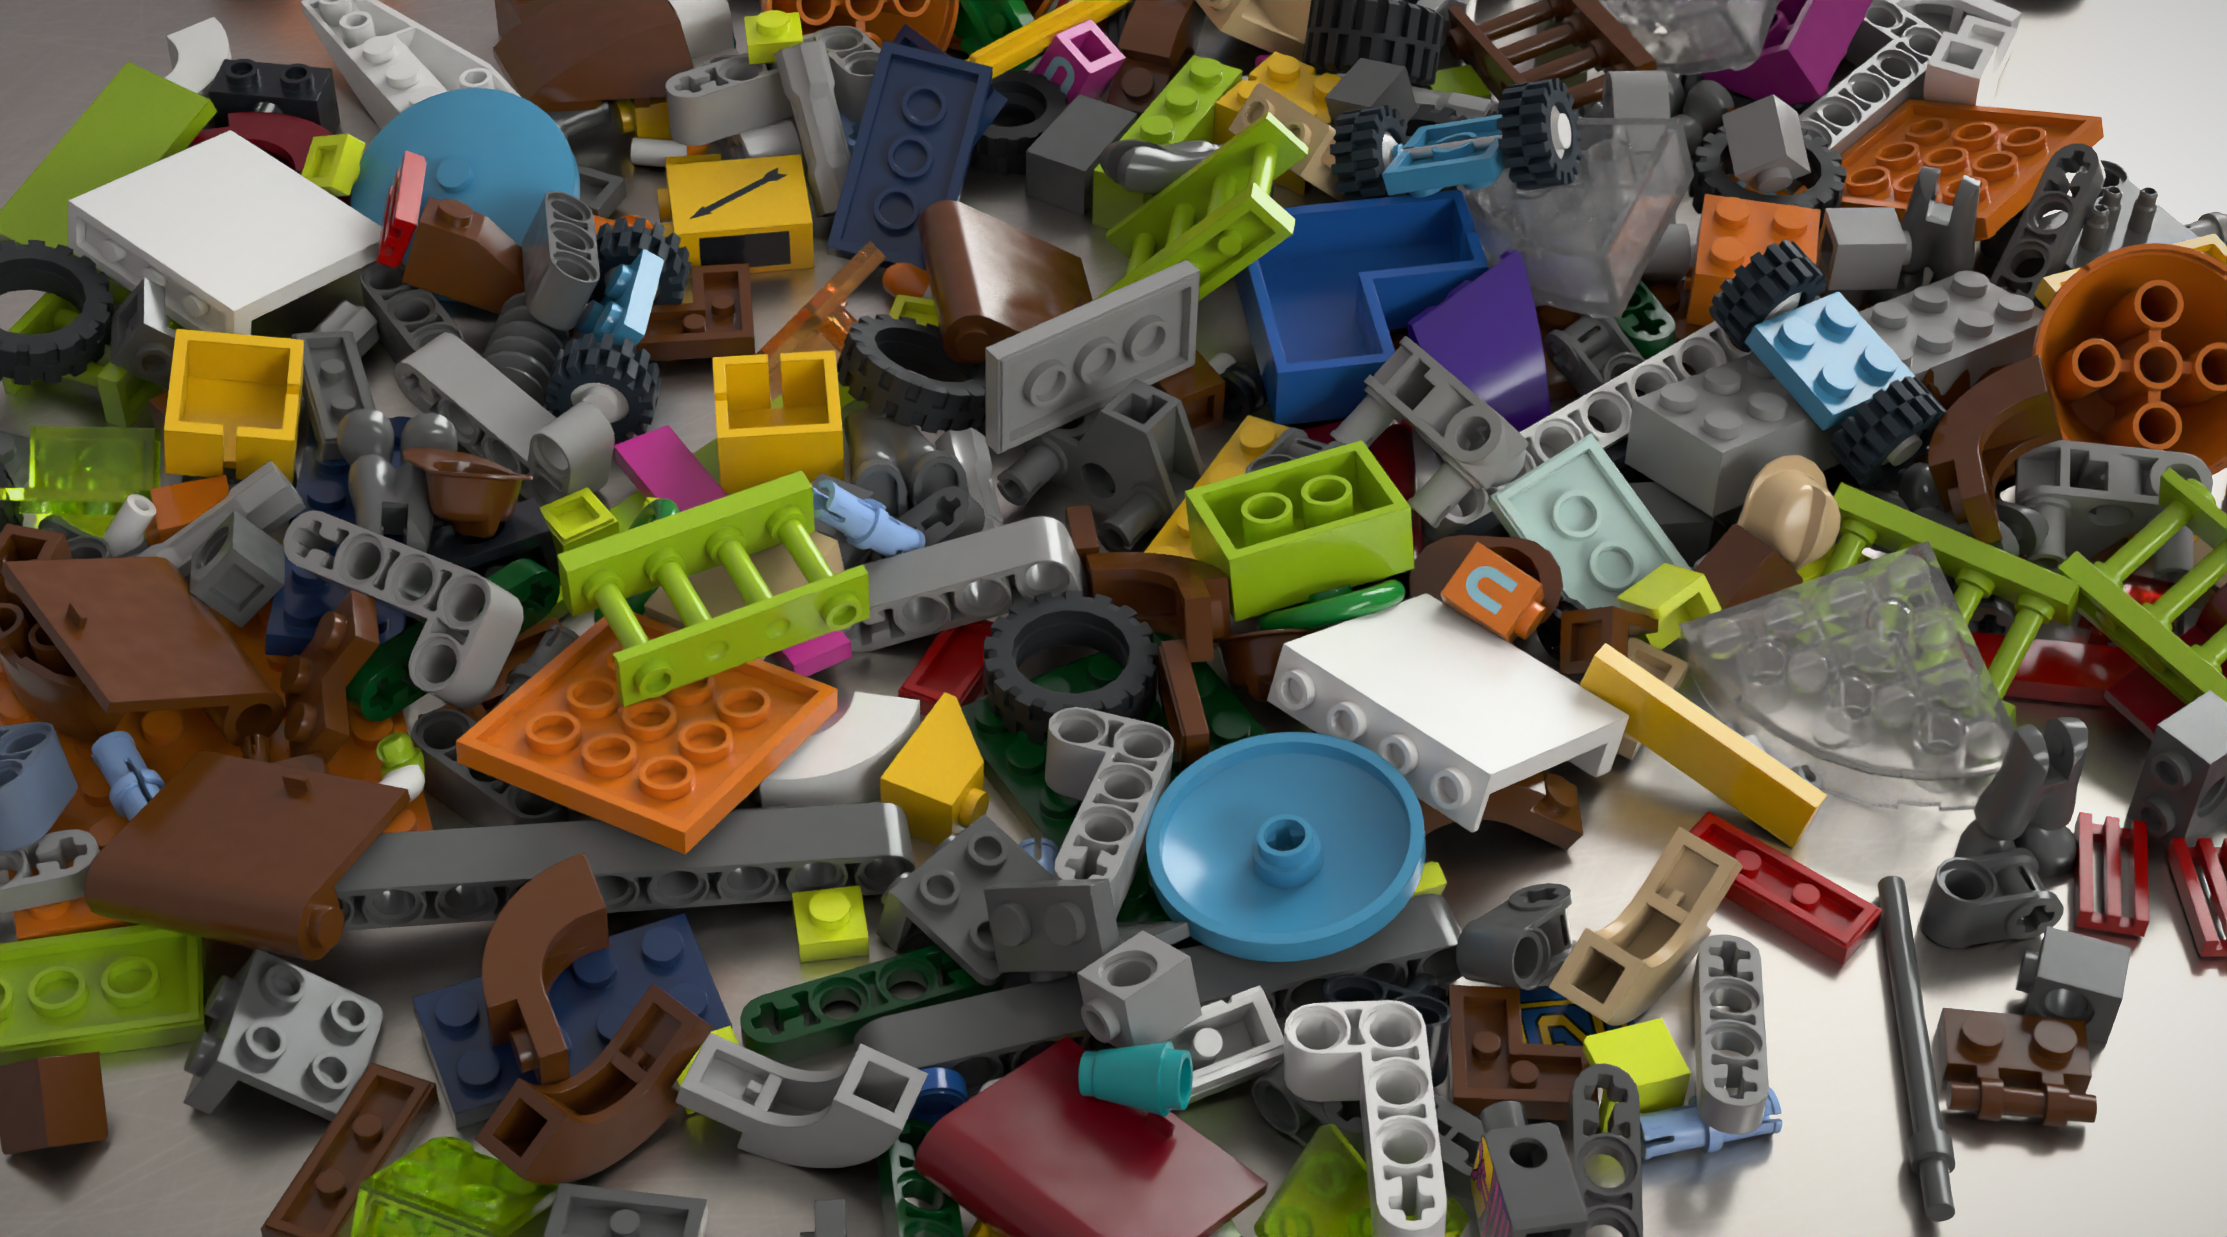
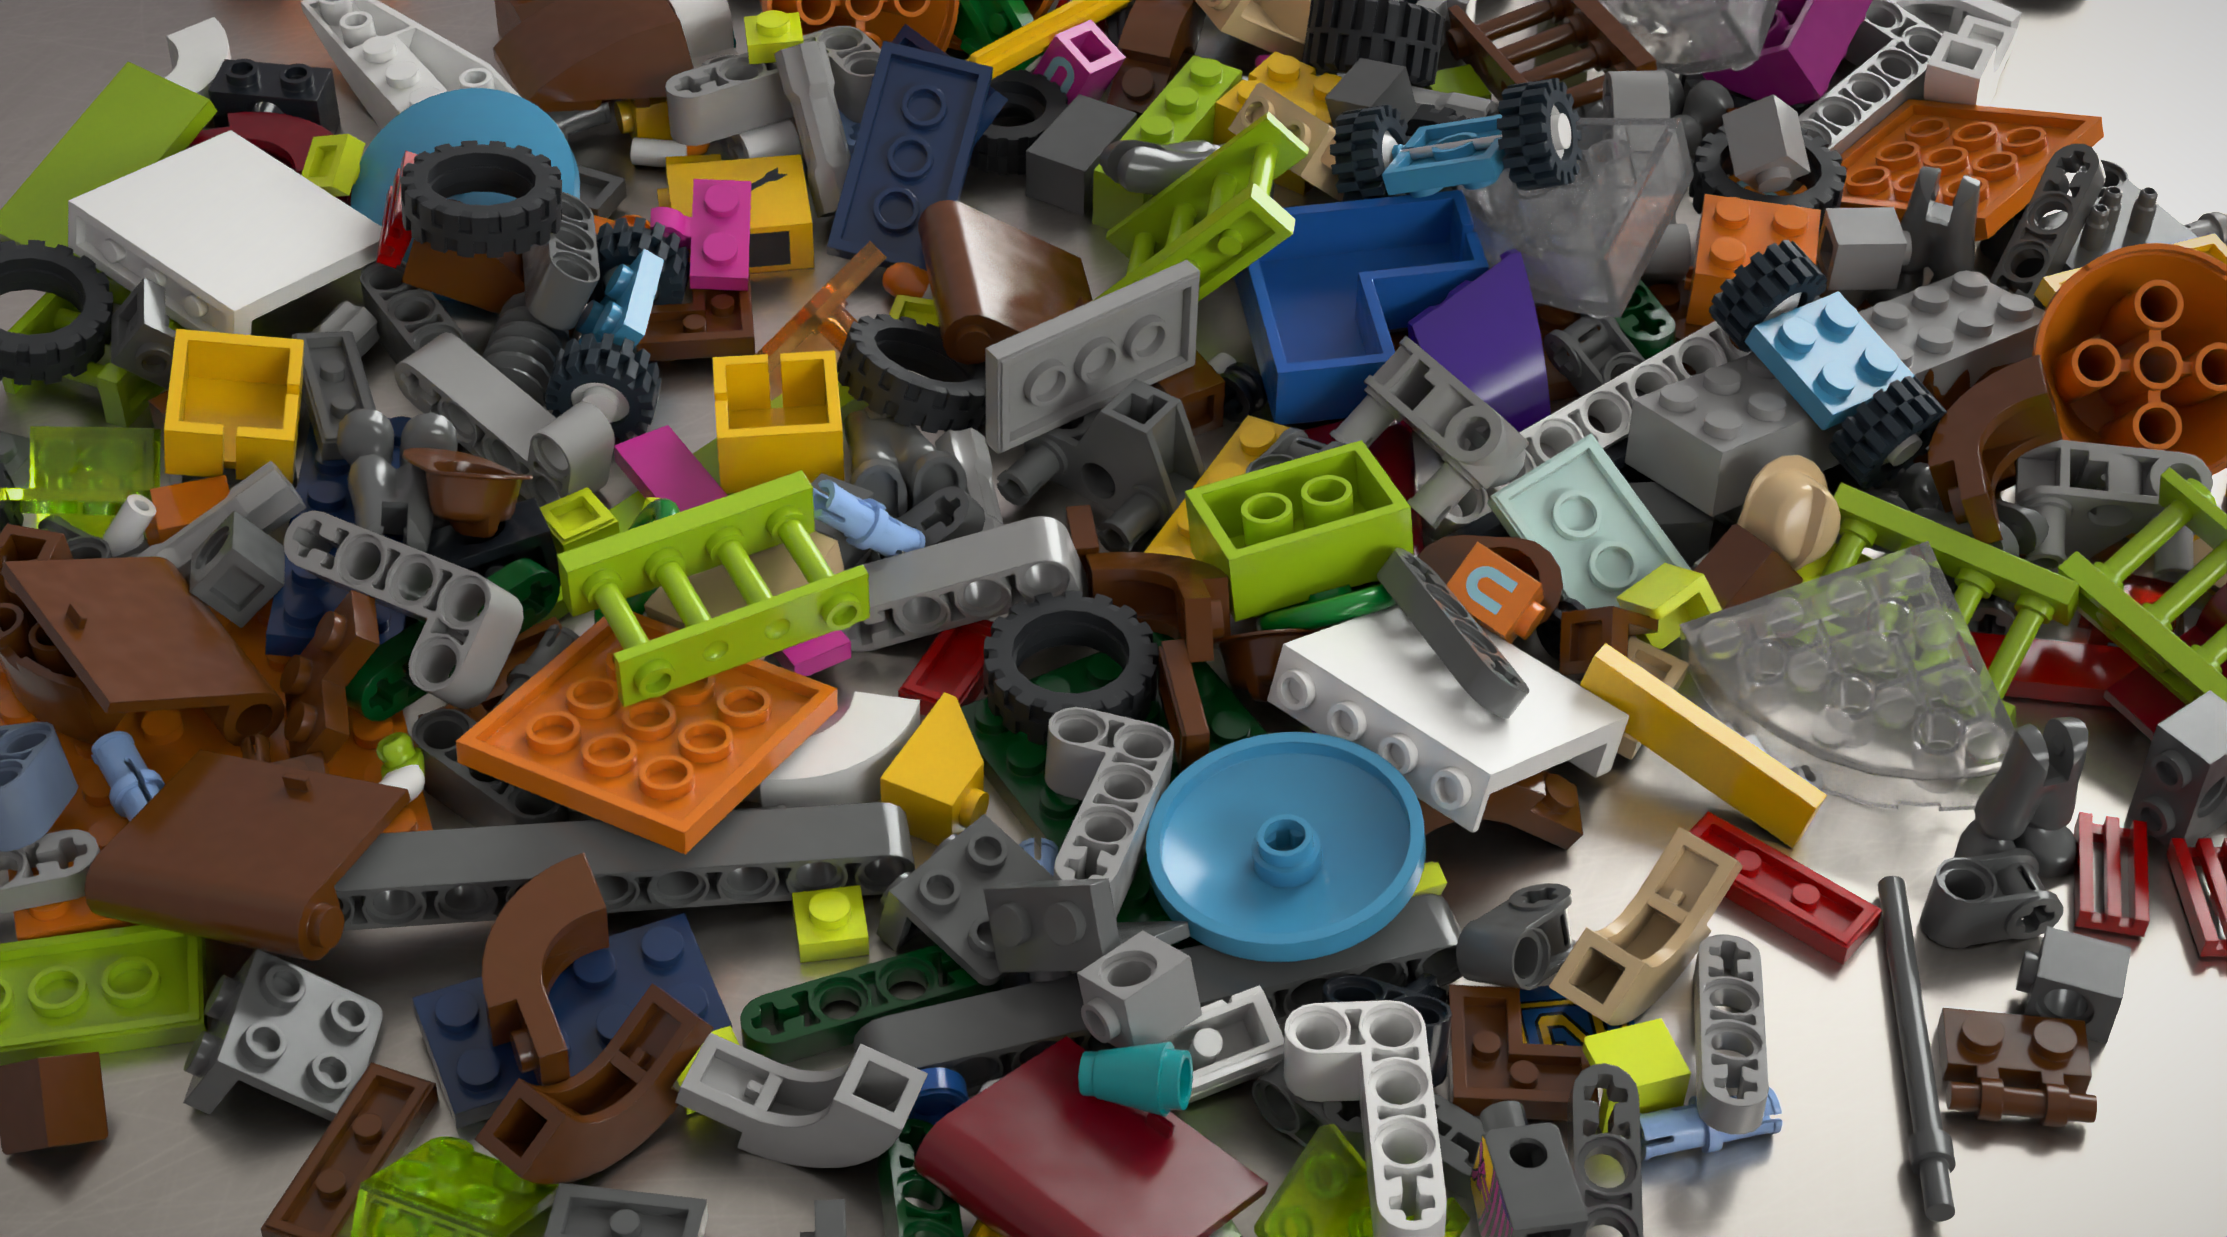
none -> black tyre [400,140,562,258]
none -> dark pink plate [650,179,751,291]
none -> dark grey beam [1377,548,1529,719]

